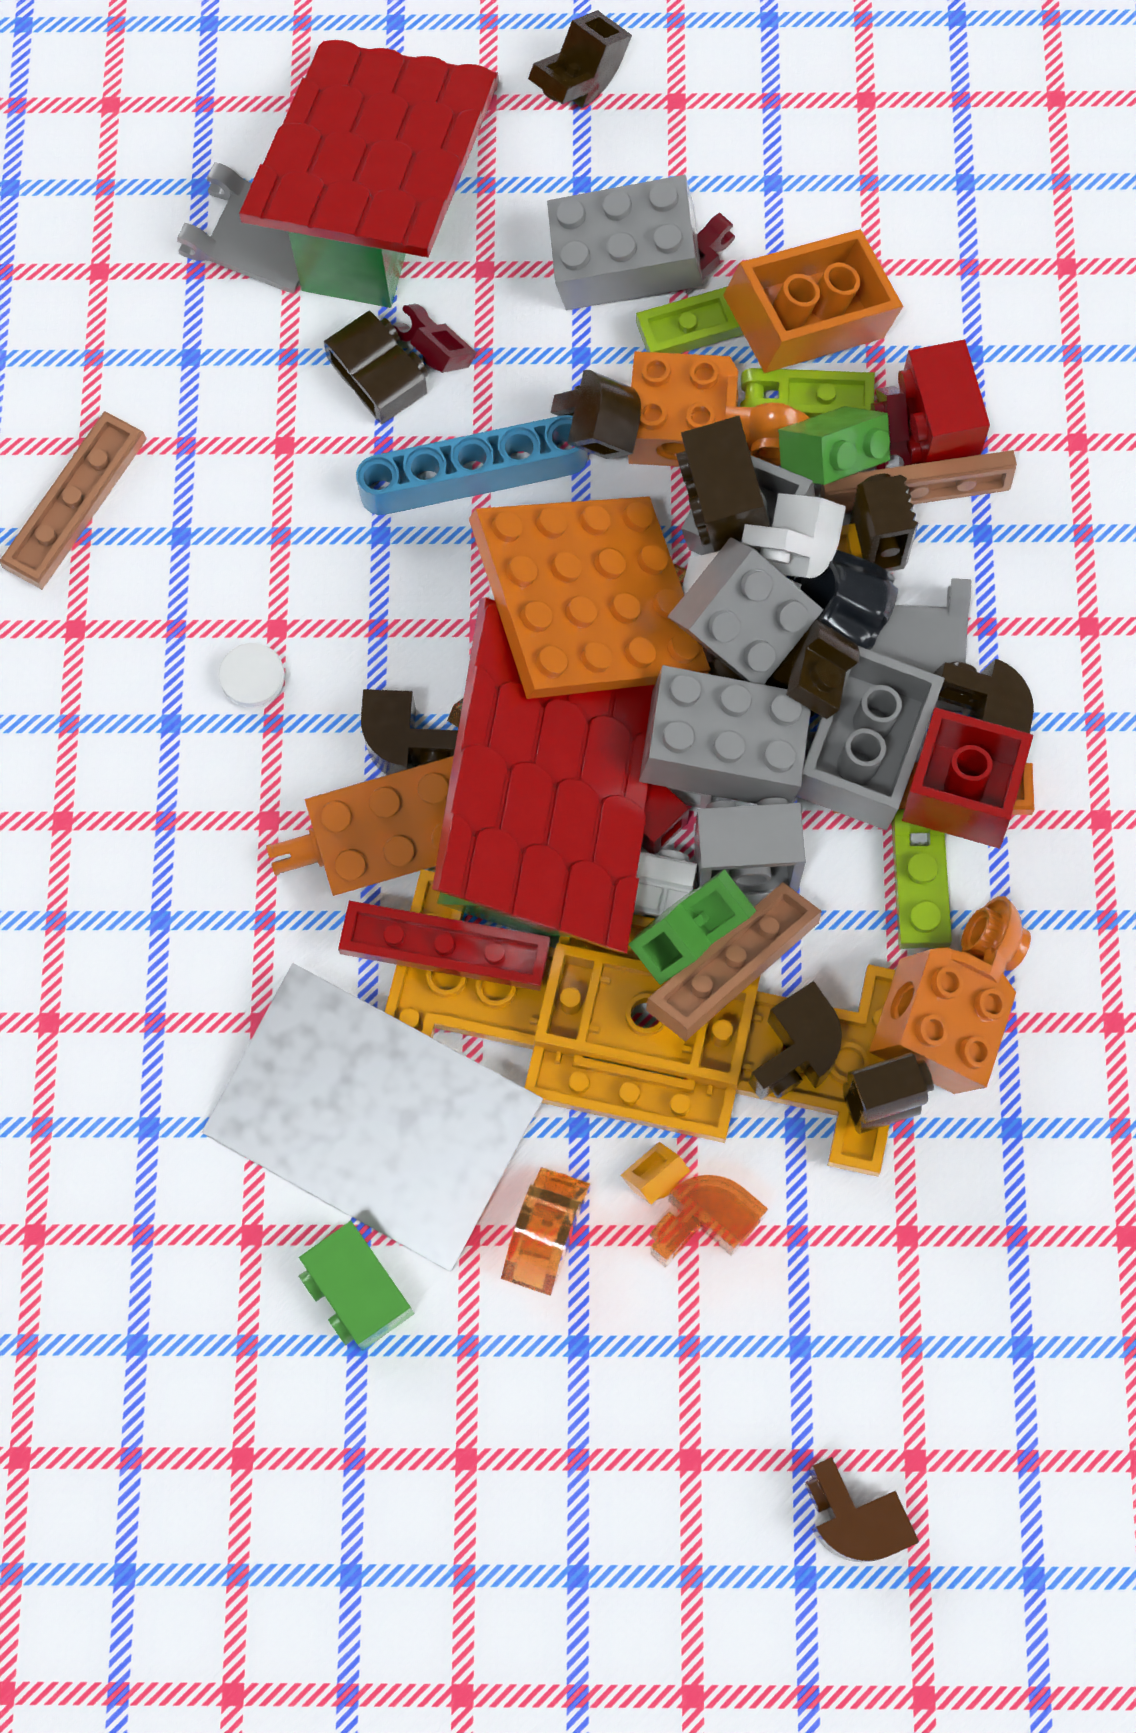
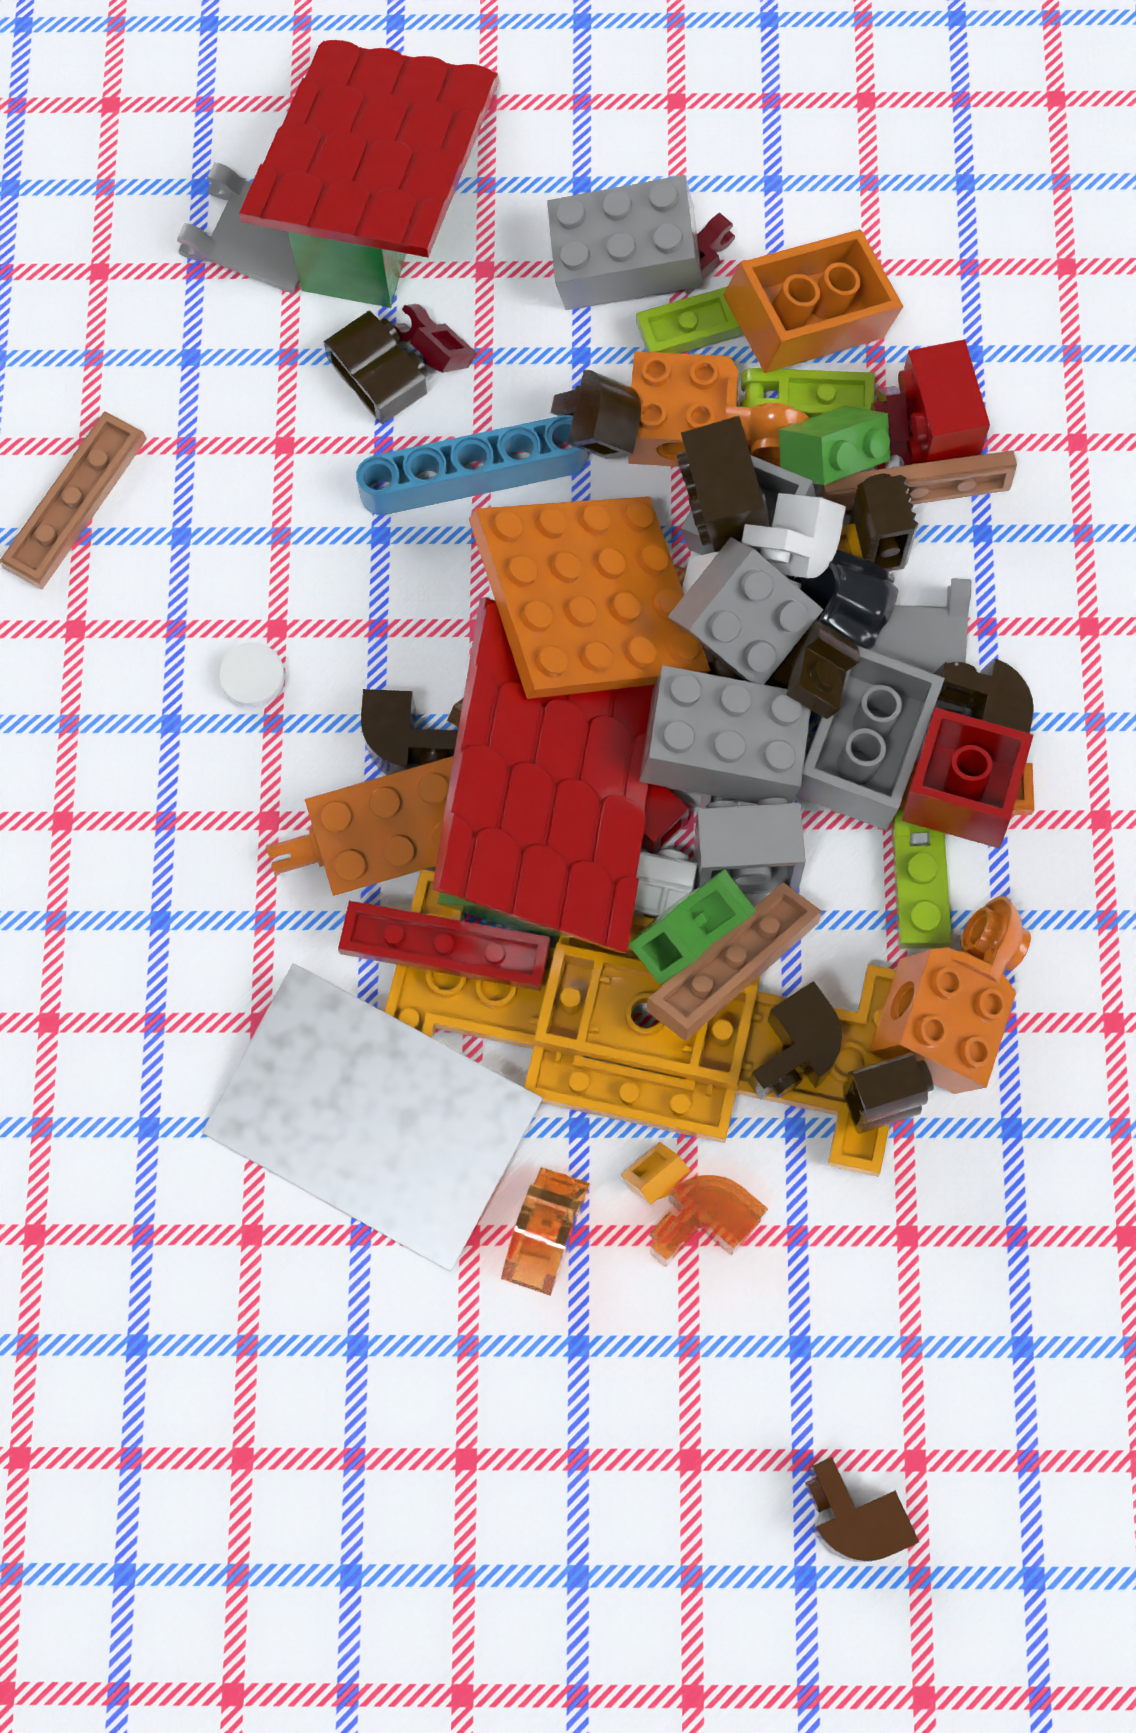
bright green brick [298,1221,415,1351] -> none
dark brown brick [528,10,632,108] -> none

